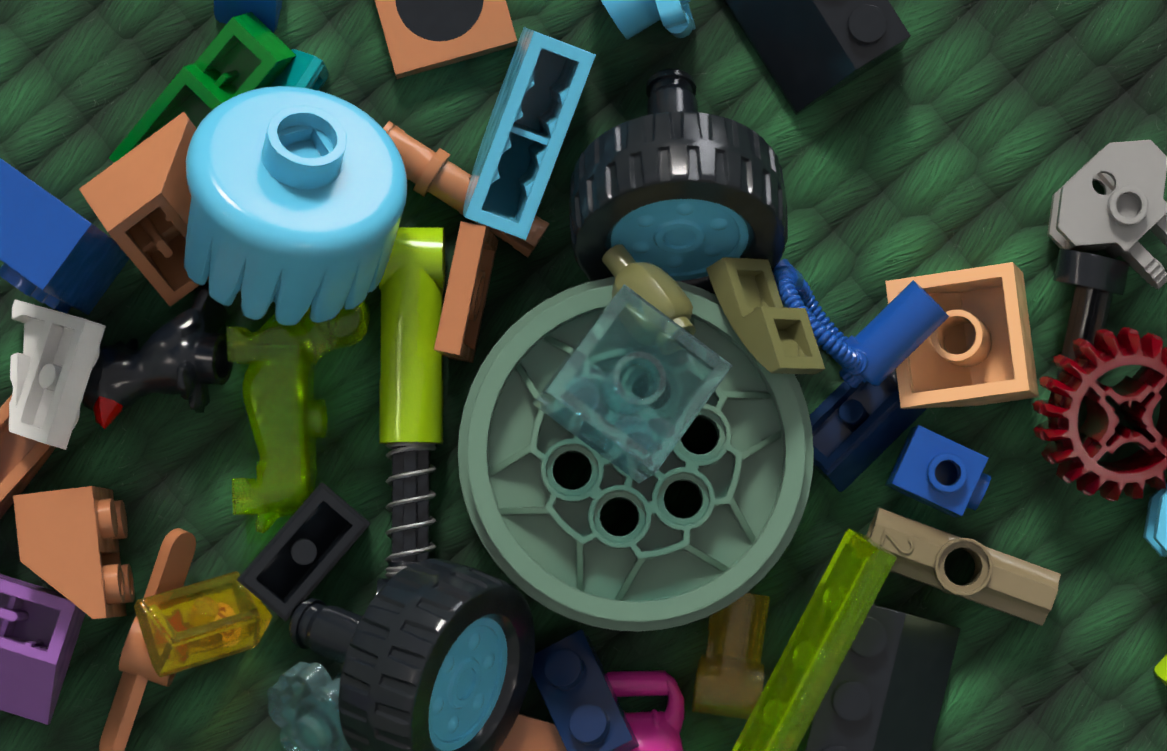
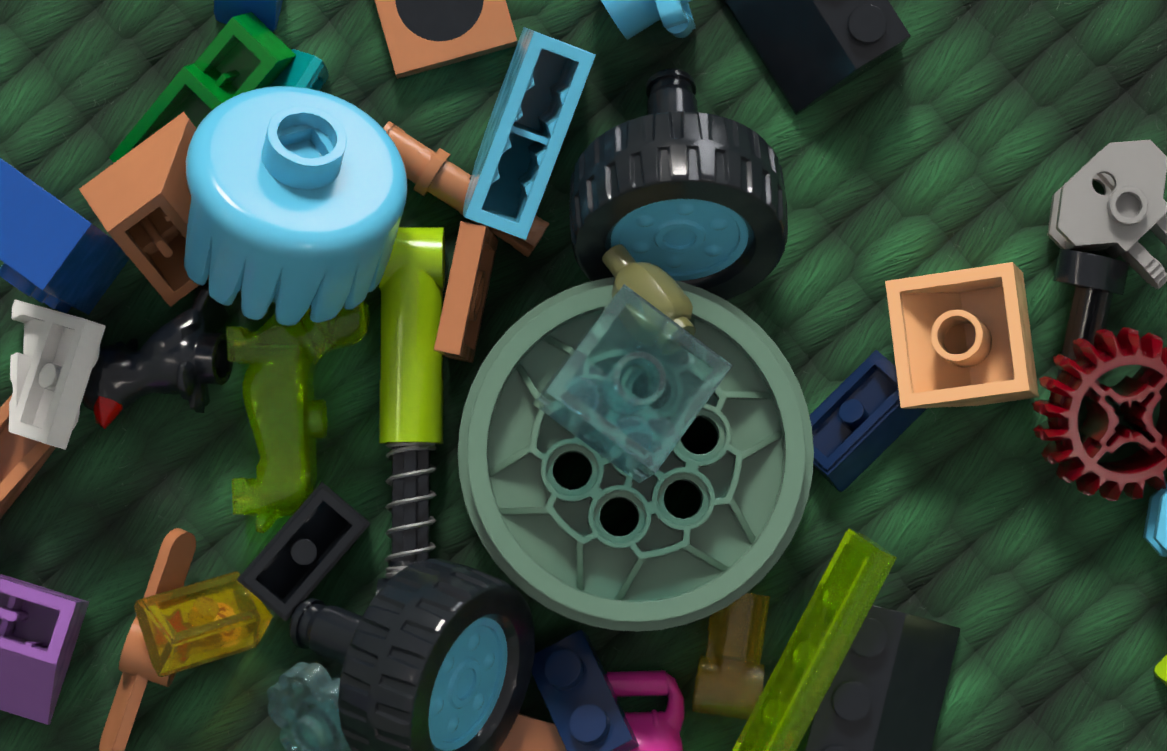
nougat slope [13,486,135,619] -> none
olive slope [706,257,825,374] -> none
blue piece [772,259,949,388] -> none
dark tan piece [859,508,1061,626] -> none
blue brick [885,425,991,518] -> none

